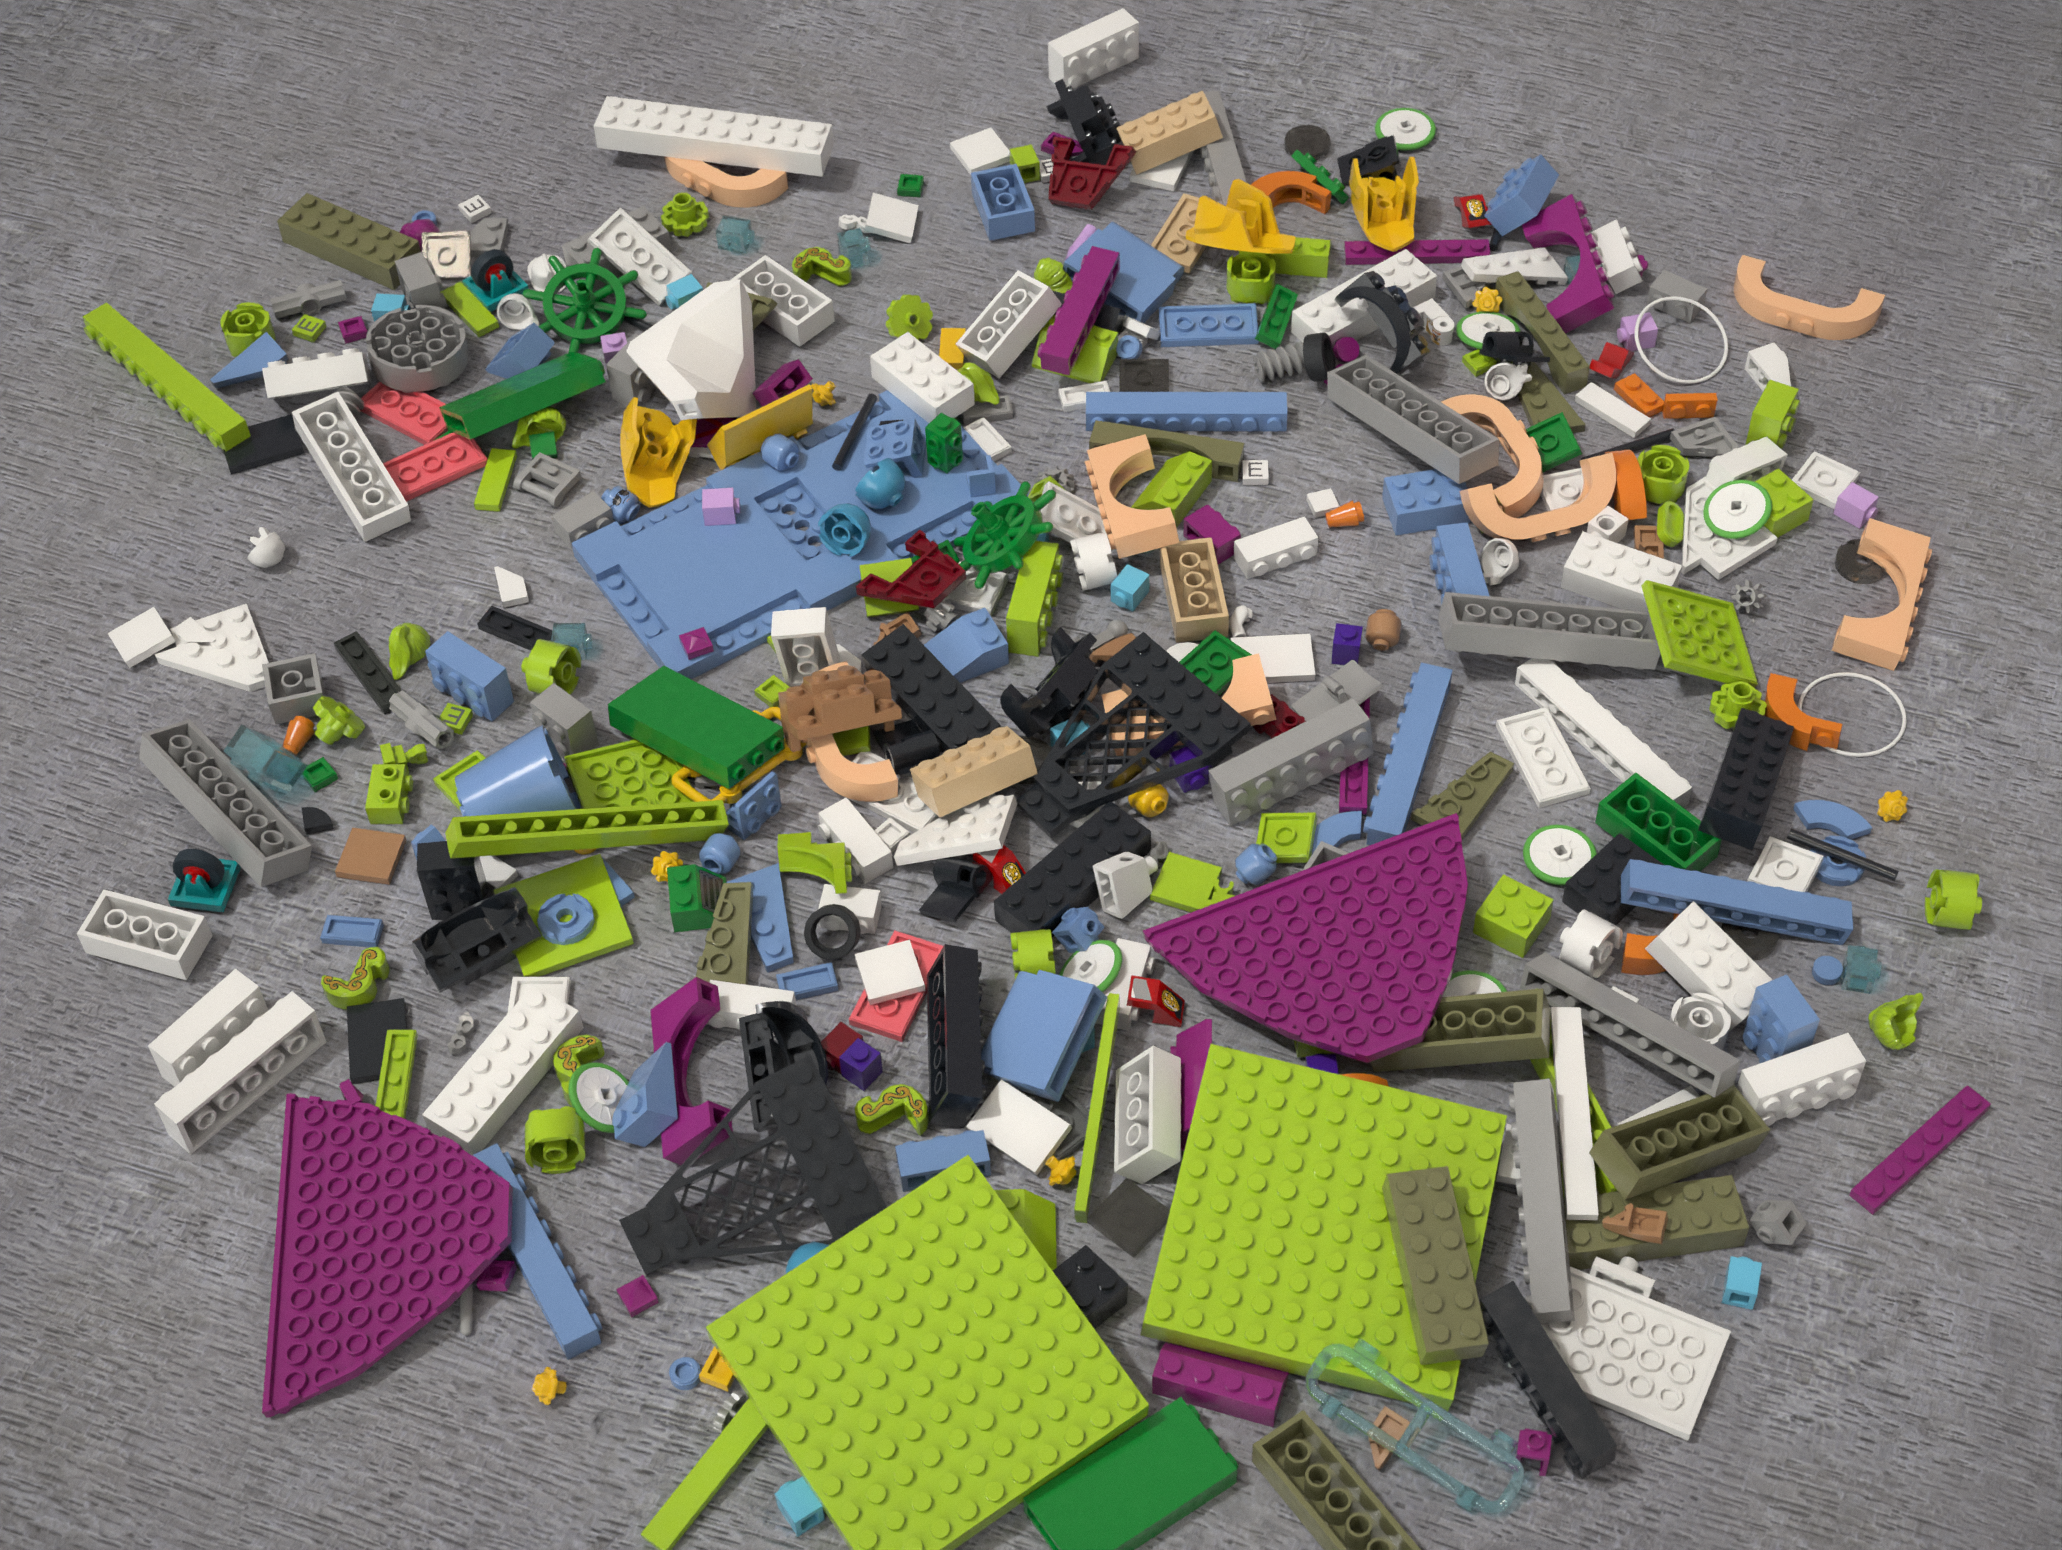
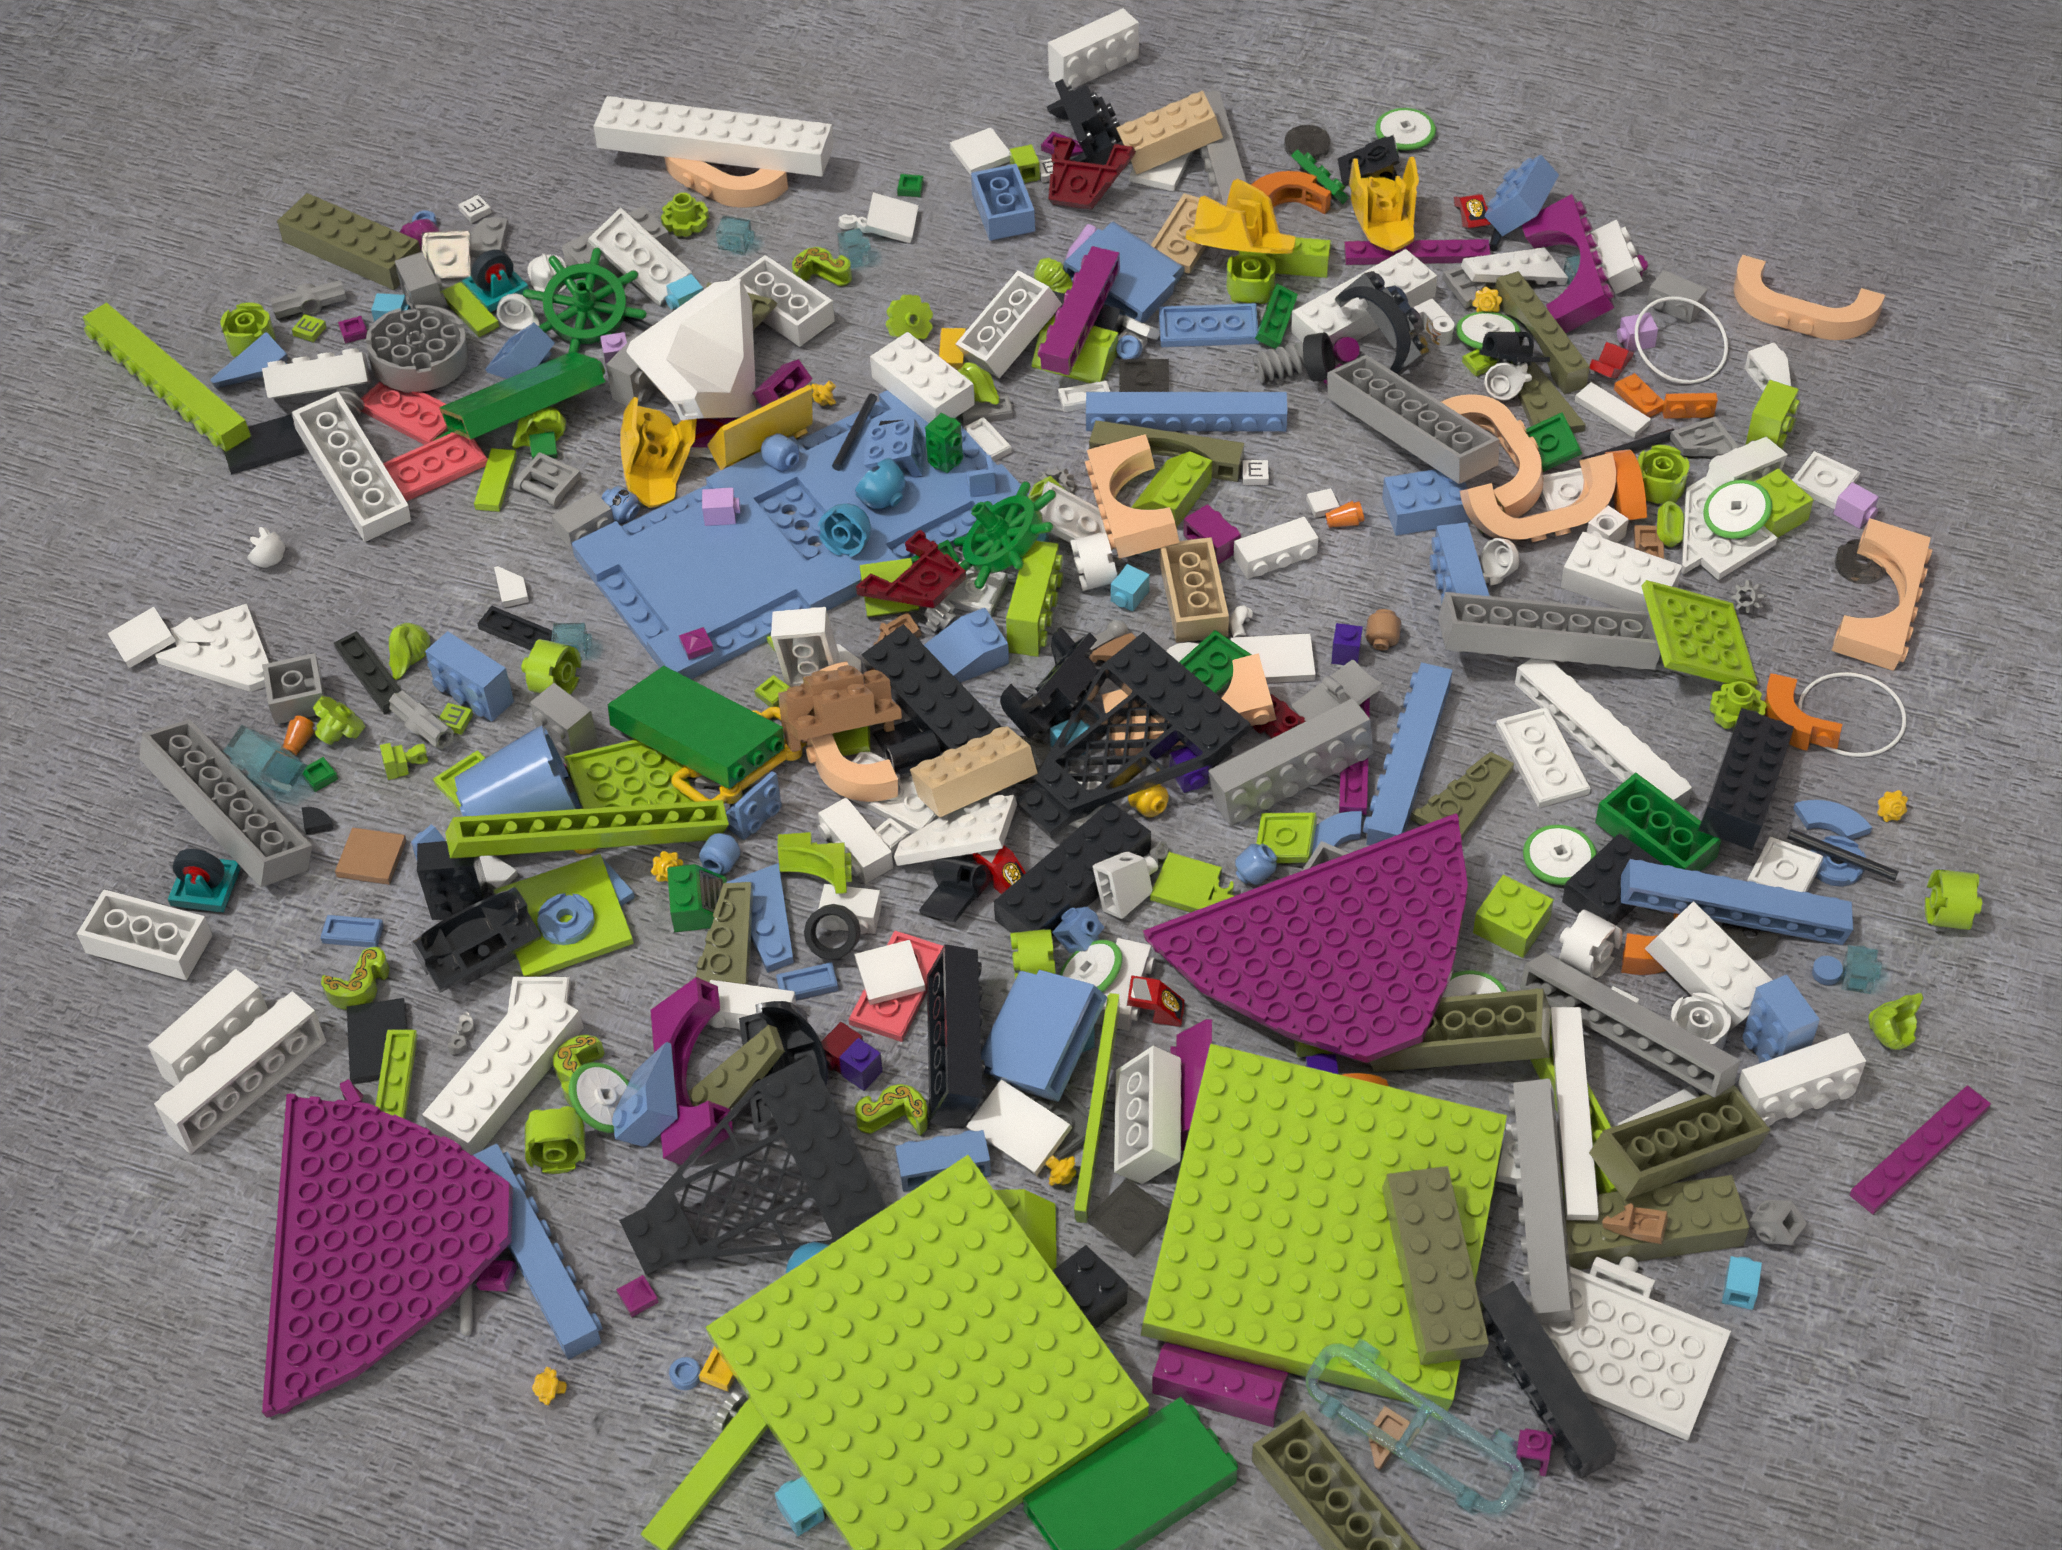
lime brick [365,764,413,824] -> none
none -> olive wing [688,1025,785,1109]

